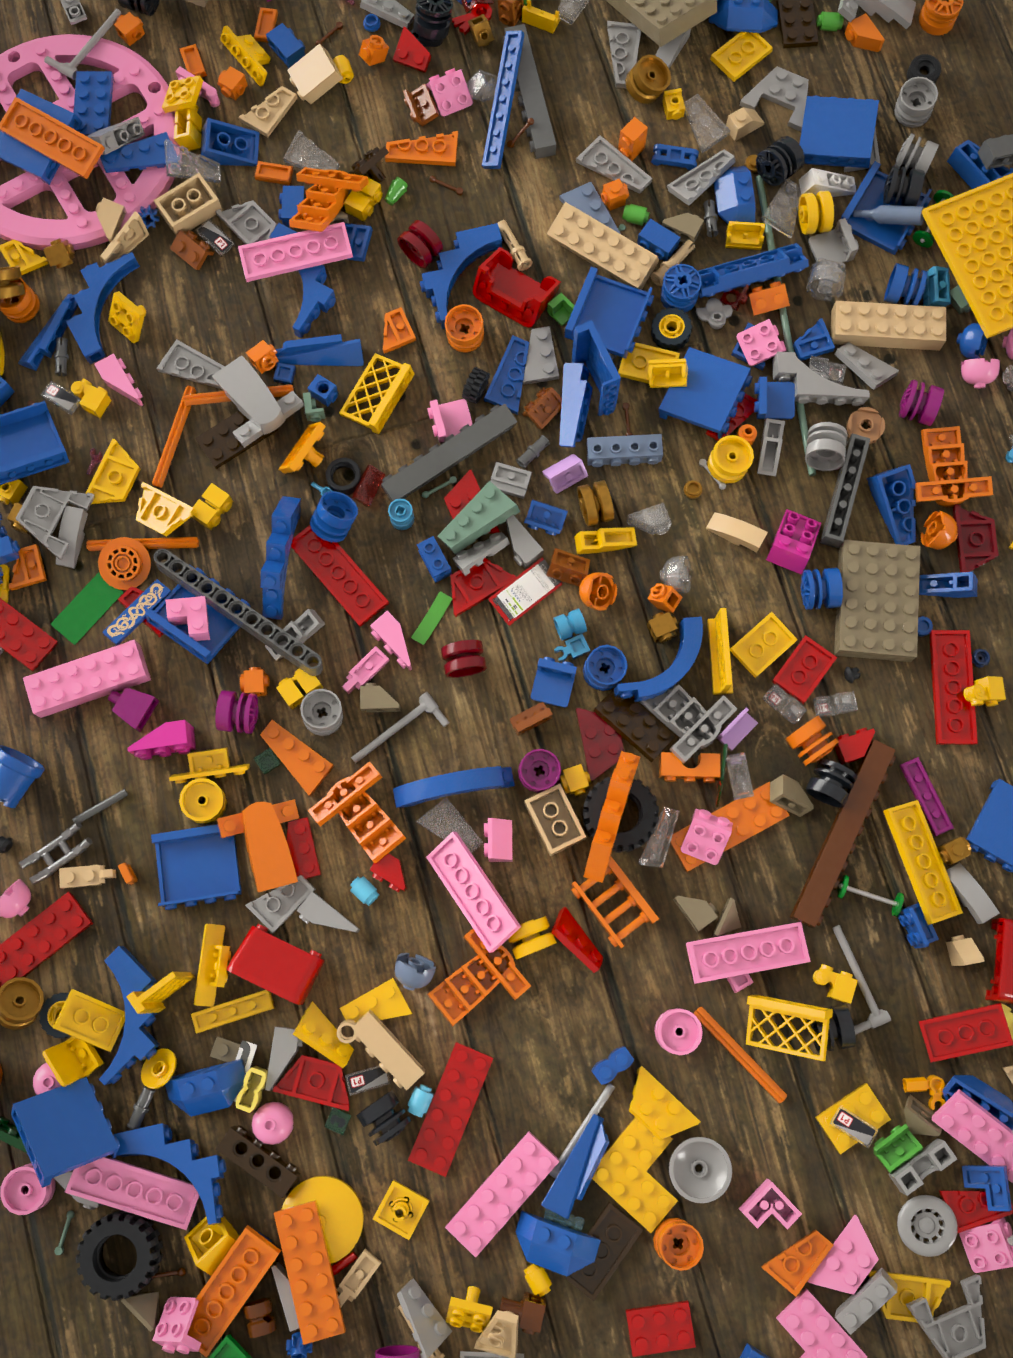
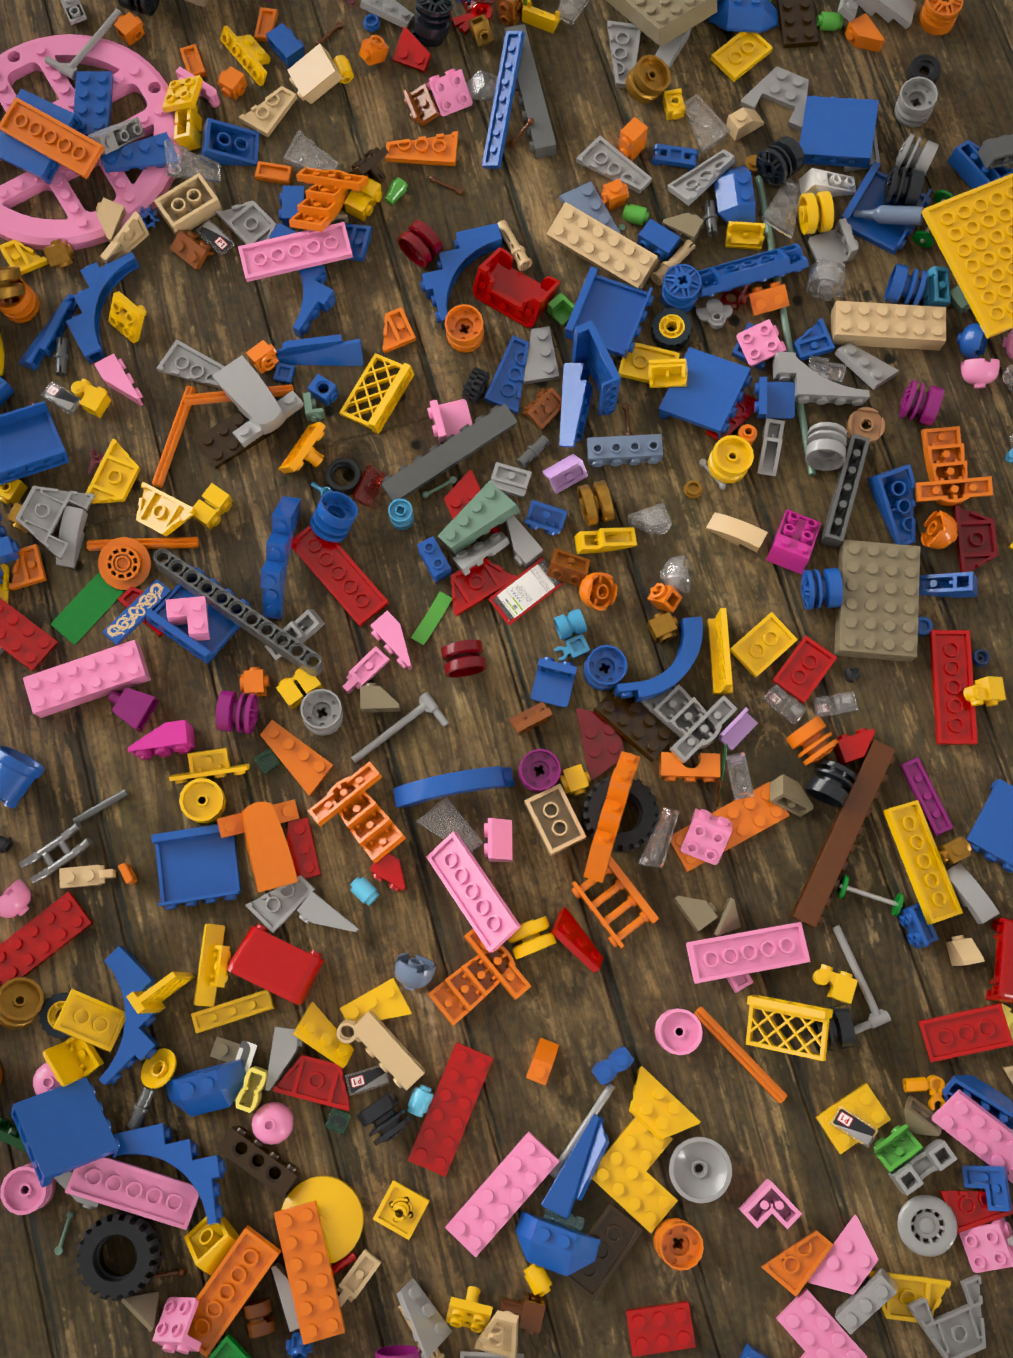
none -> orange slope [526,1037,559,1086]

